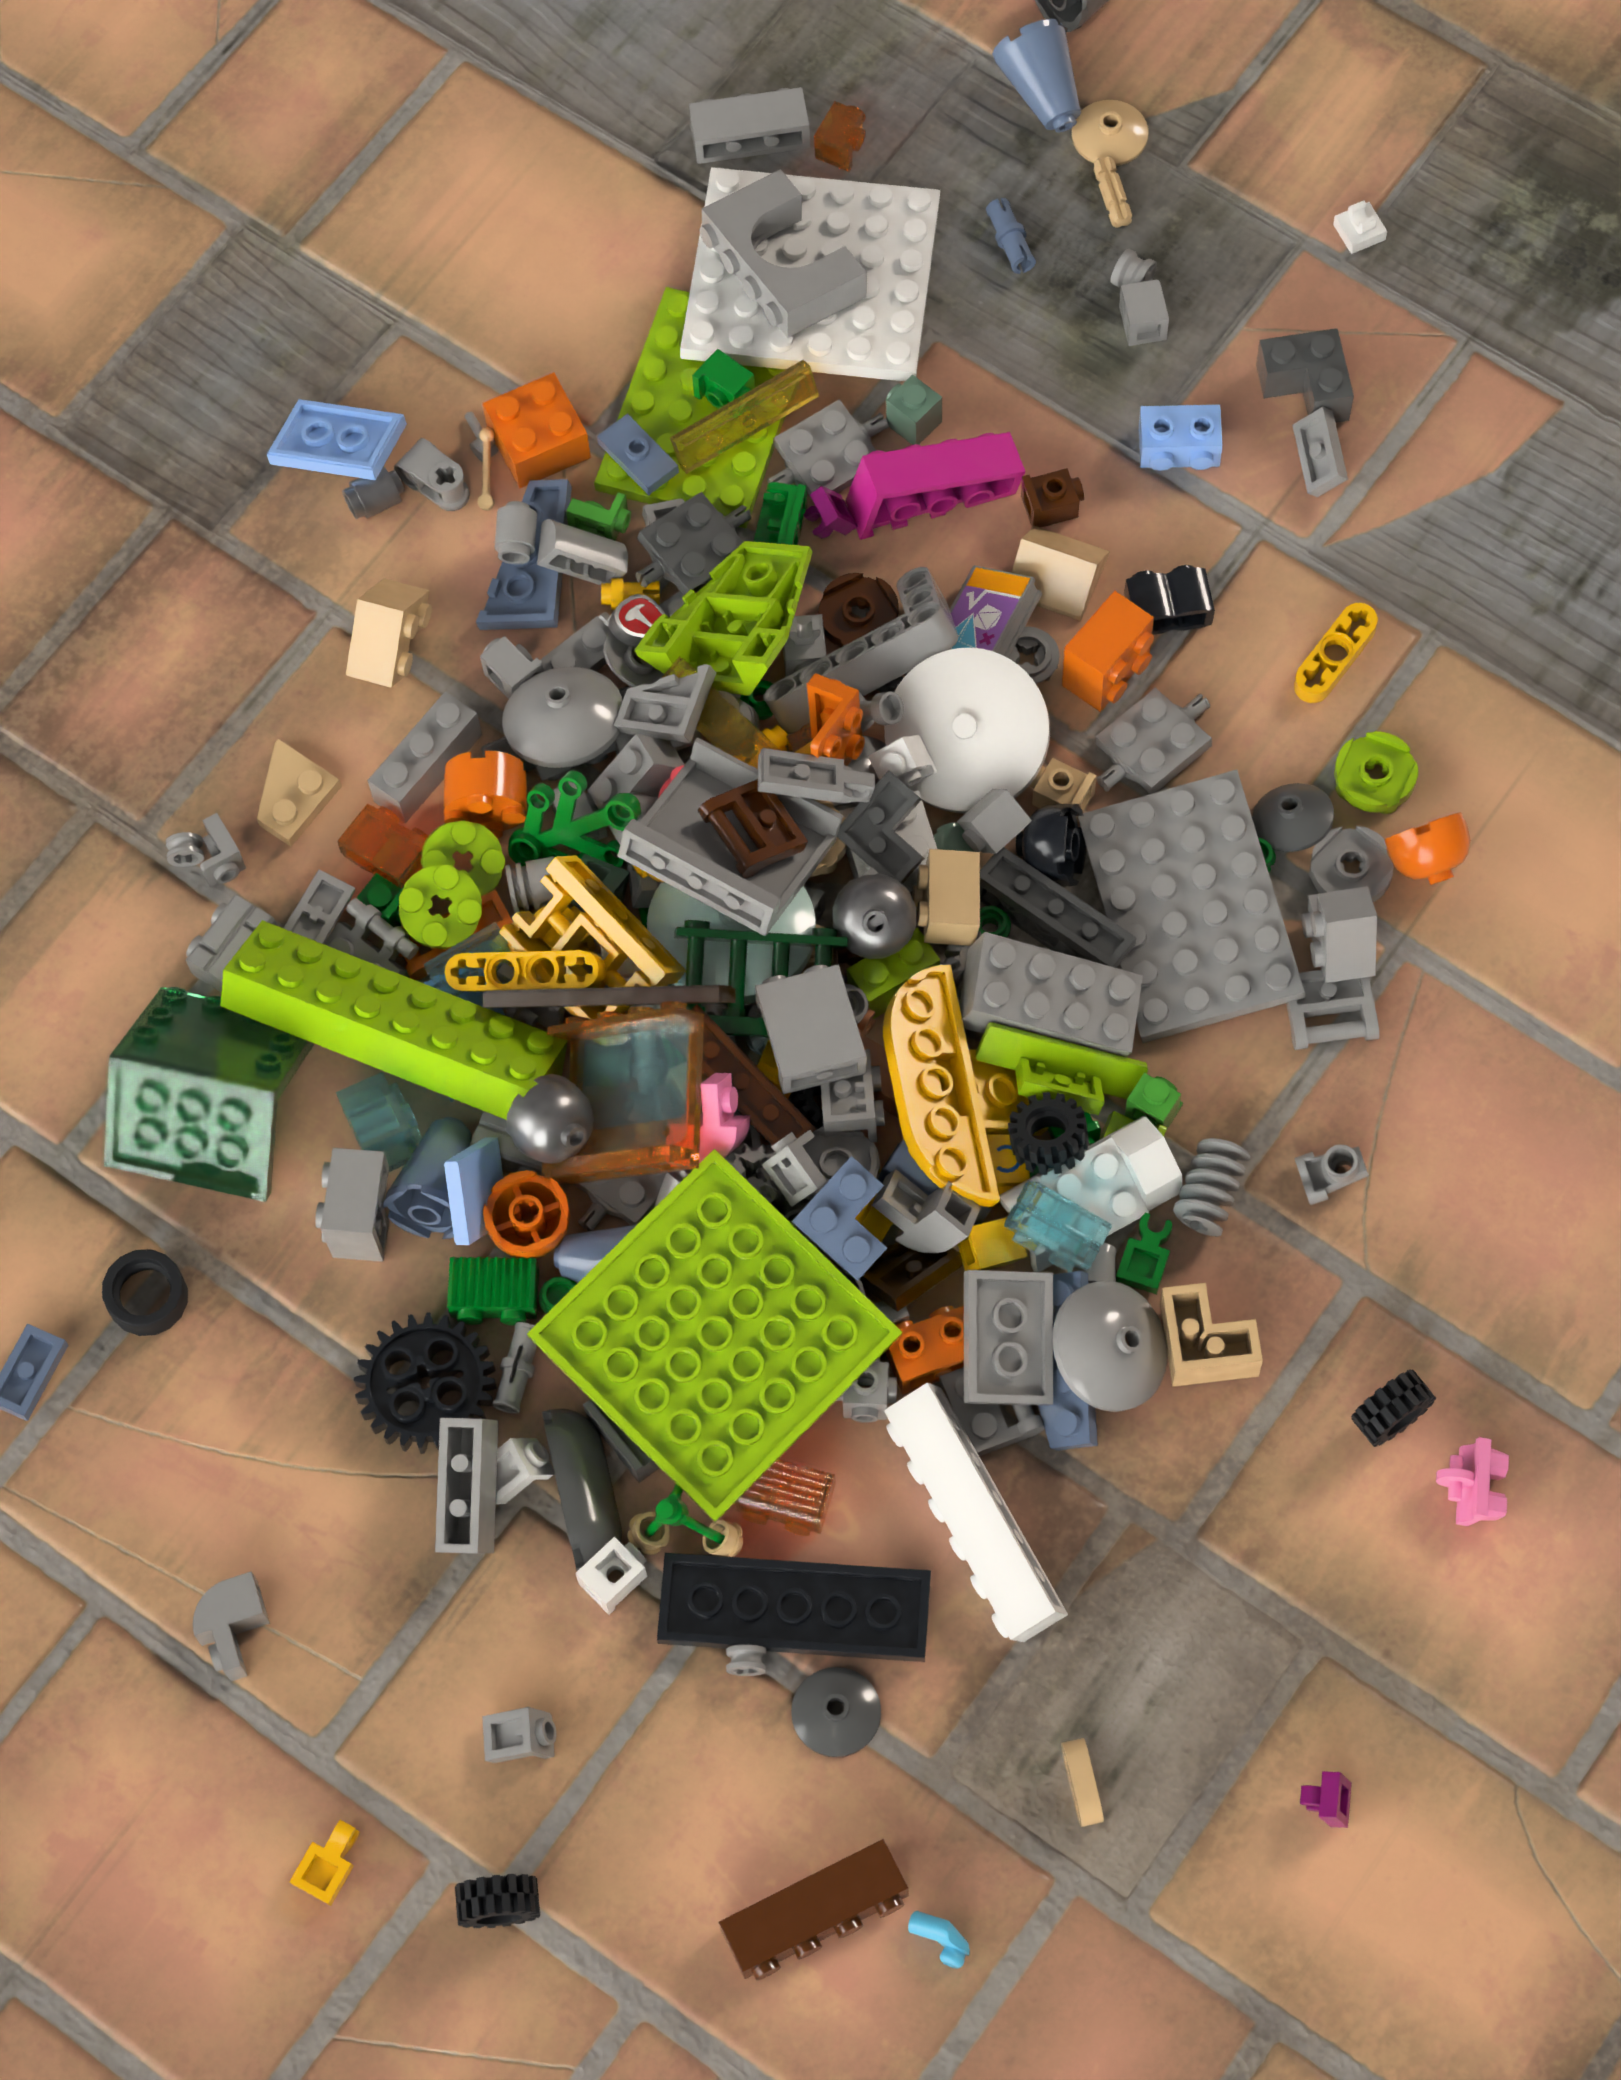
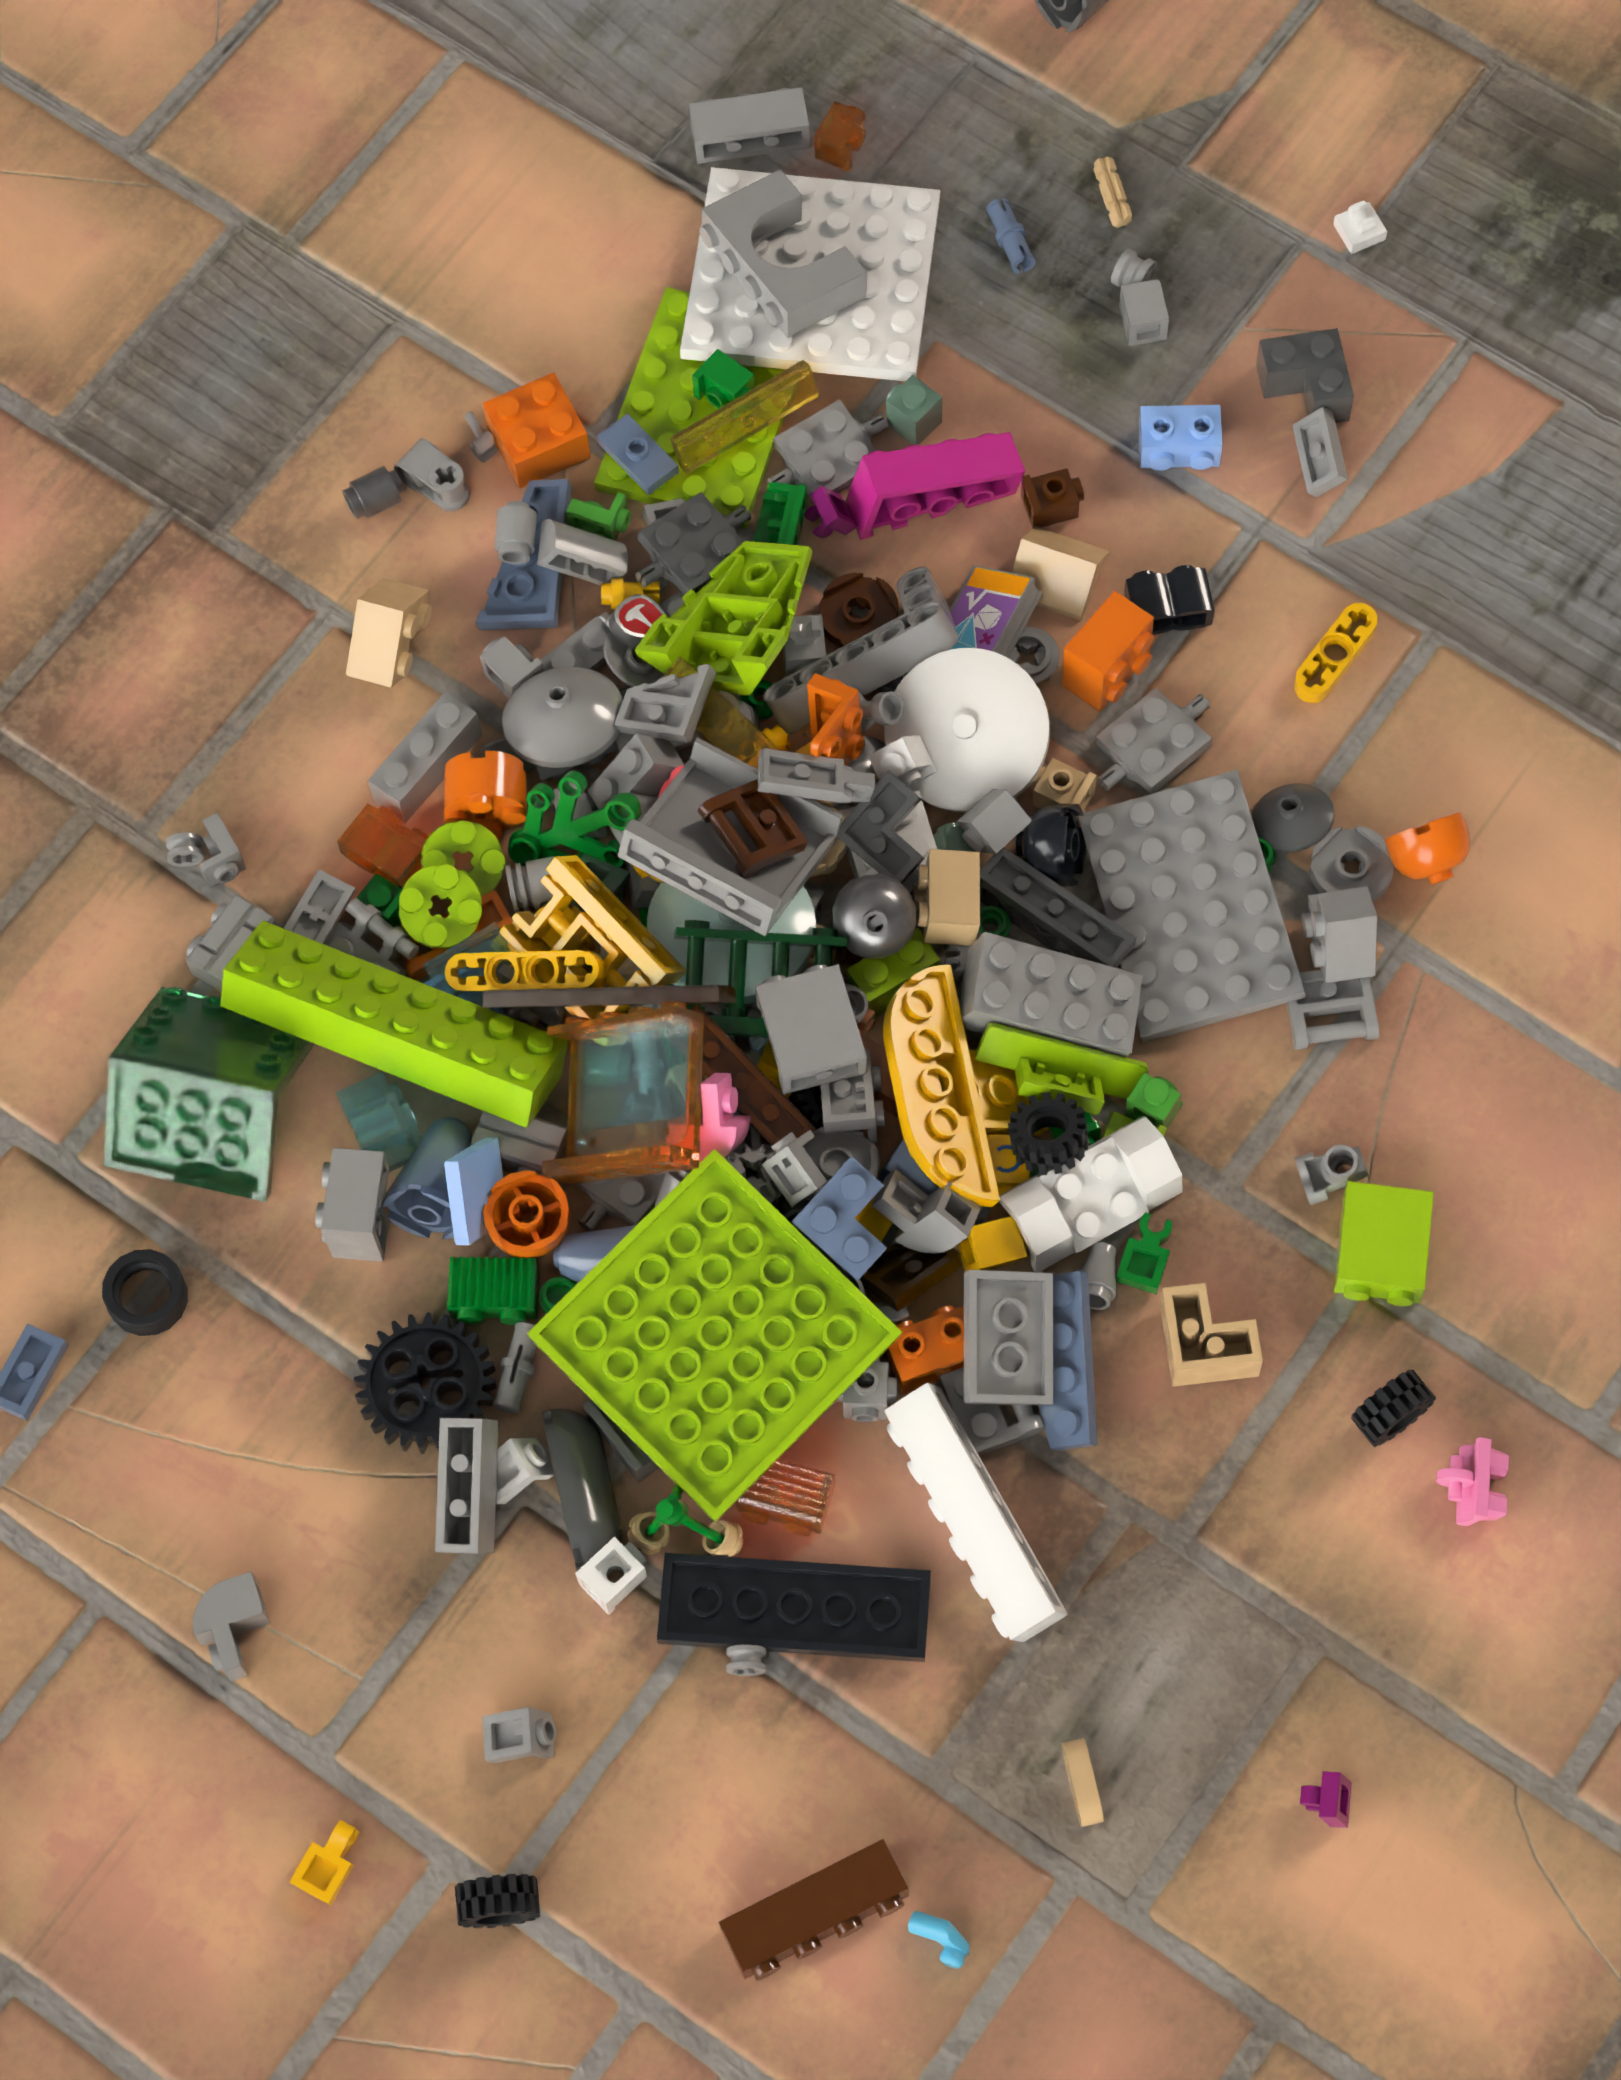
tan wing [257,739,342,847] -> none
light blue tile [266,399,407,480] -> none
tan hinge [477,427,495,511] -> none
flat silver cylinder [506,1074,594,1163] -> none
dark grey dish [791,1667,881,1757] -> none
sand blue cone [992,18,1081,133] -> none
clear light blue brick [1004,1180,1112,1273] -> none
light grey dish [1053,1281,1167,1412] -> none
tan dish [1072,100,1148,166] -> none
light grey piece [1173,1138,1251,1237] -> none
lime plate [1334,731,1418,814] -> none
none -> lime brick [1334,1181,1434,1306]

